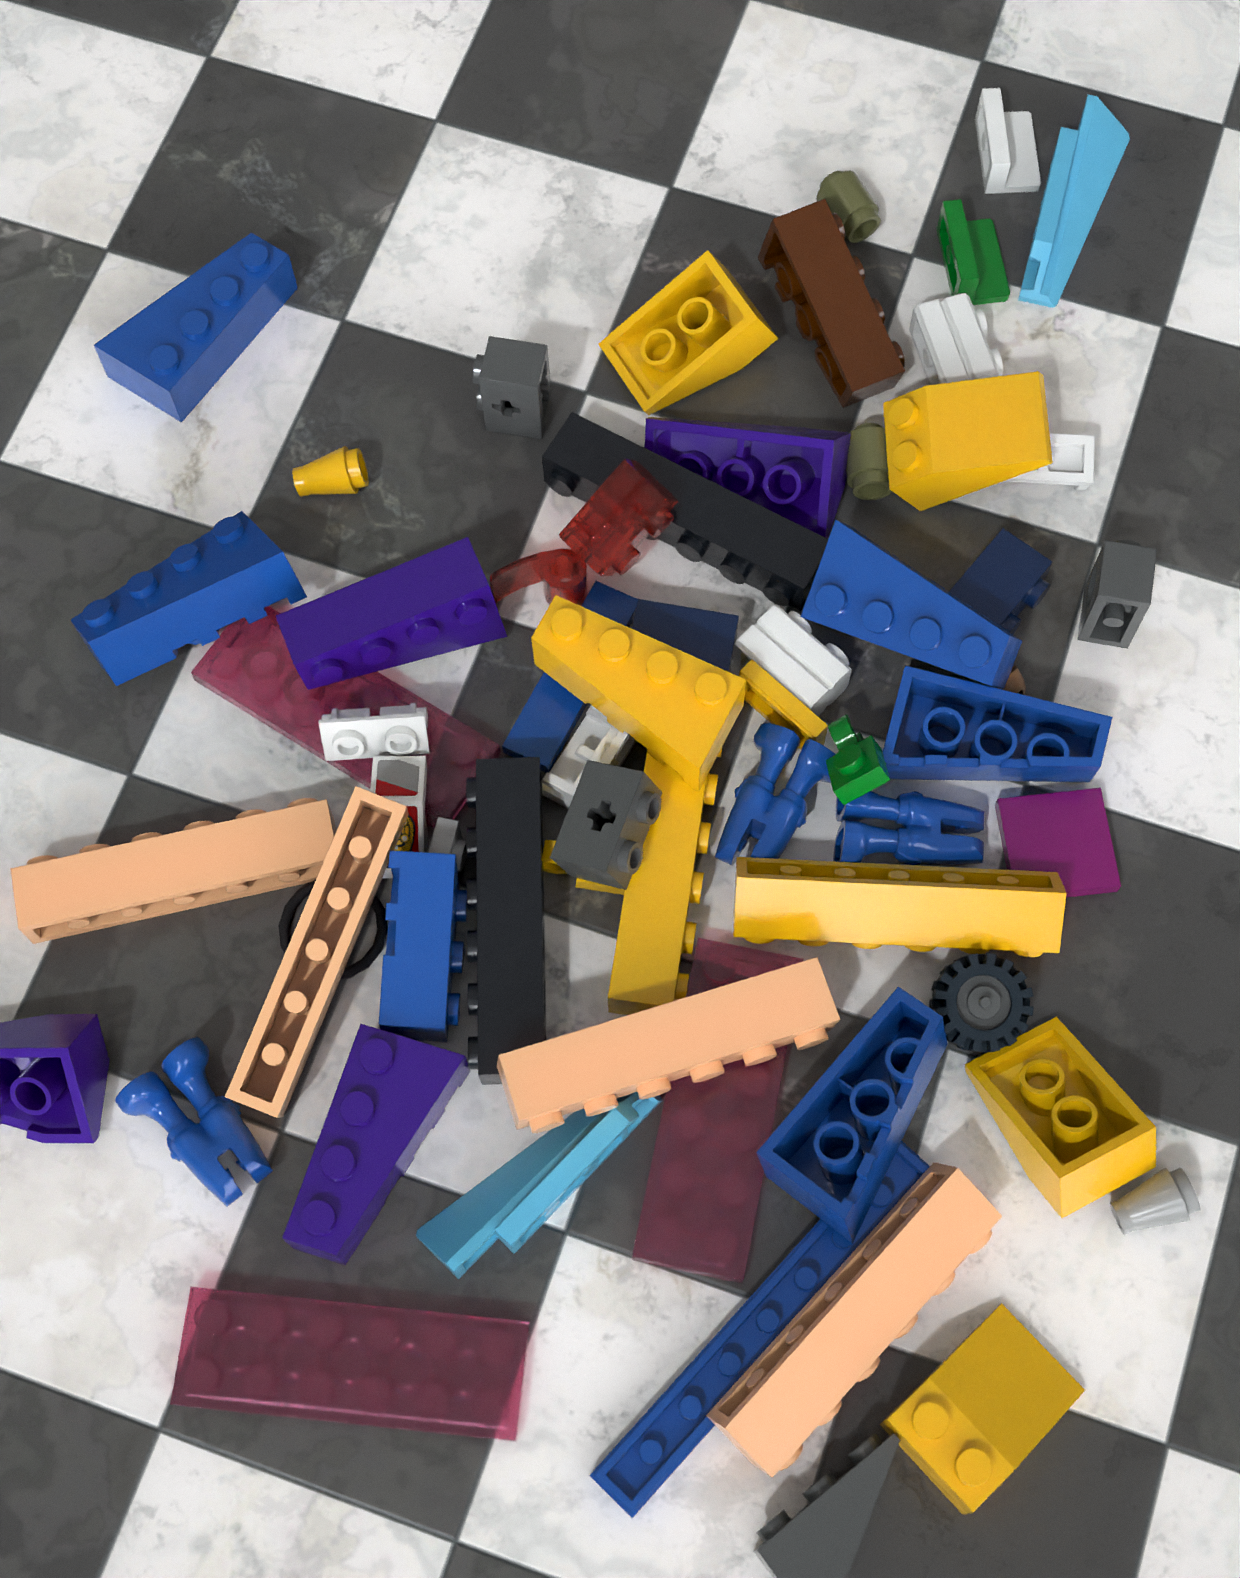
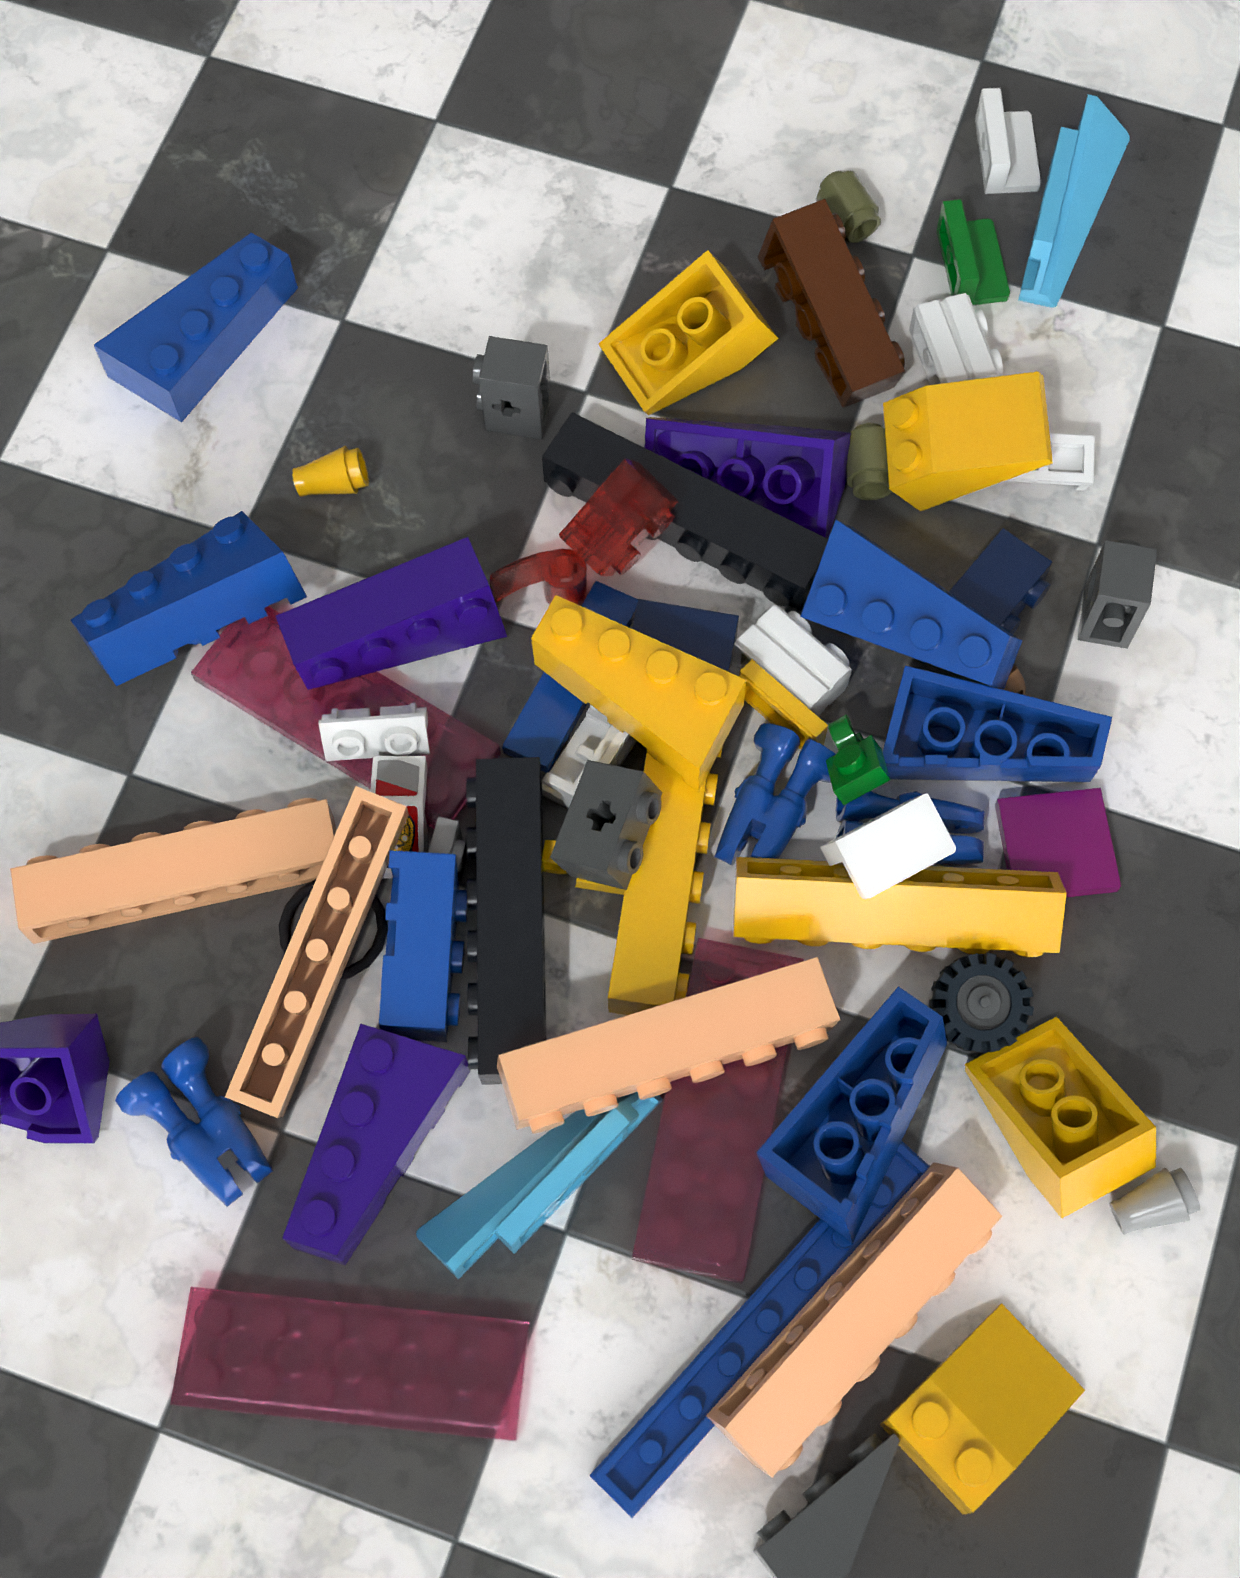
none -> white panel [820,793,956,899]

